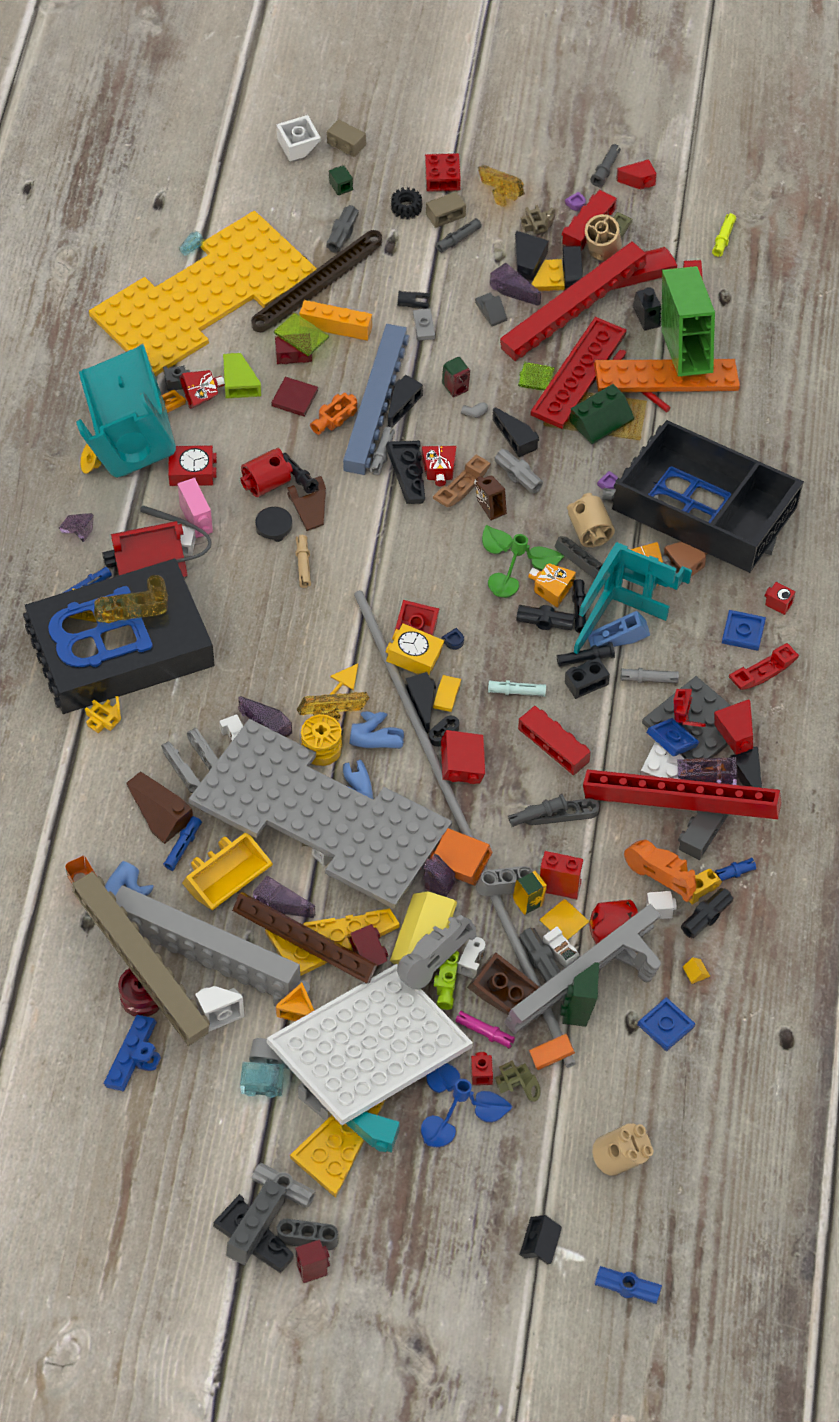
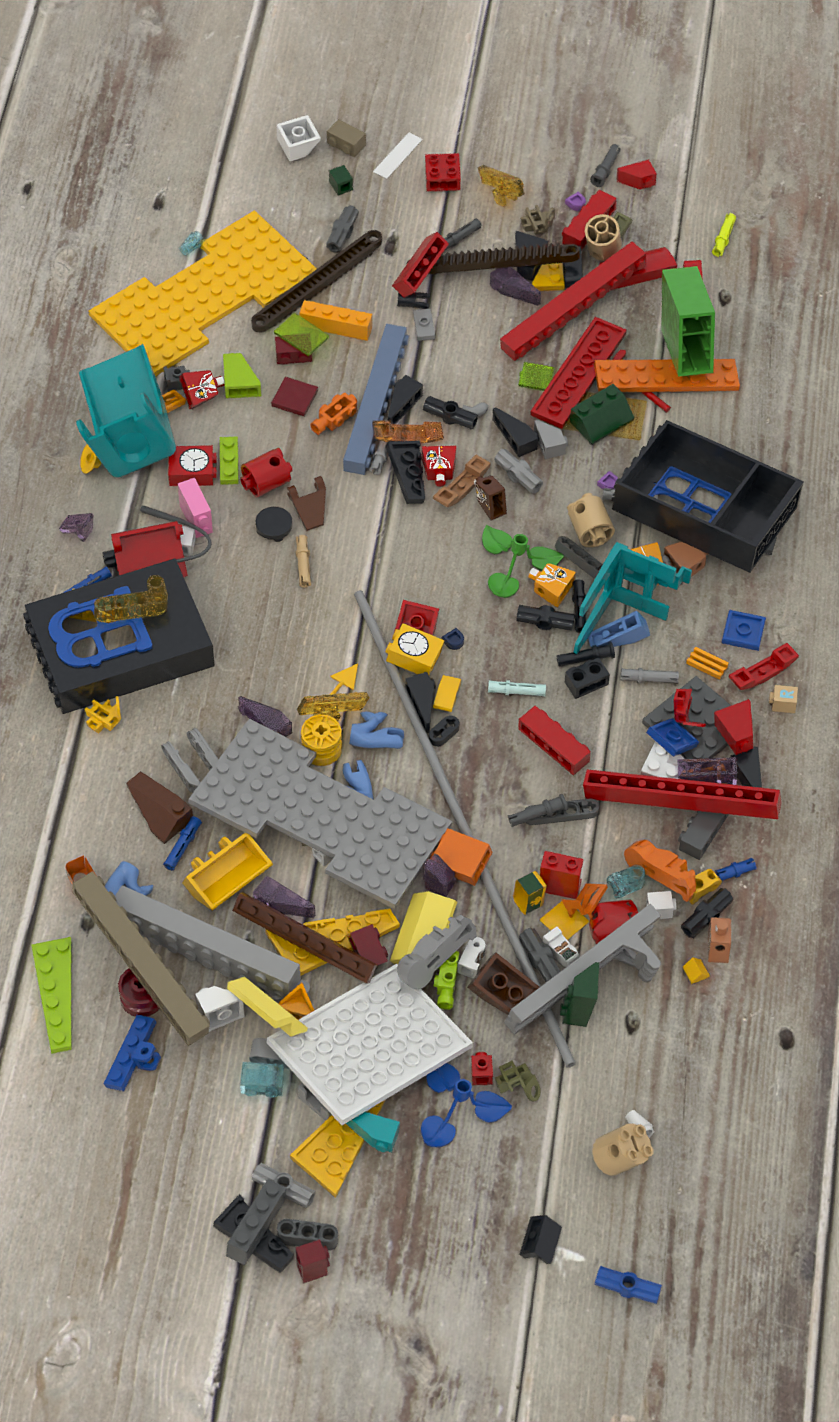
white leg [219,714,243,741] -> none
black pin [283,453,319,494] -> none
black tyre [391,187,422,220] -> none
dark tan brick [426,191,466,228] -> none
red brick [441,730,485,784] -> none
piece [442,357,470,398] -> none
dark pink pin [455,1011,515,1049] -> none
dark grey slope [475,292,507,326] -> none
light grey beam [476,866,533,896] -> none
orange tile [529,1034,575,1070] -> none
black torso [633,287,661,331] -> none
blue tile [637,997,696,1052] -> none
red brick [764,582,796,615] -> none
none -> lime wing [31,937,72,1054]
none -> lime plate [220,437,239,485]
none -> light yellow slope [227,977,308,1037]
none -> clear orange slope [372,421,444,443]
none -> white sticker [373,133,423,178]
none -> red brick [392,232,449,298]
none -> dark brown gear [407,243,580,274]
none -> black piece [423,396,478,430]
none -> light grey slope [534,420,568,459]
none -> orange piece [562,883,608,920]
none -> clear light blue piece [606,865,645,898]
none -> white cone [625,1110,654,1138]
none -> light orange tile [686,647,729,680]
none -> nougat torso [708,918,731,963]
none -> tan brick [769,685,798,713]

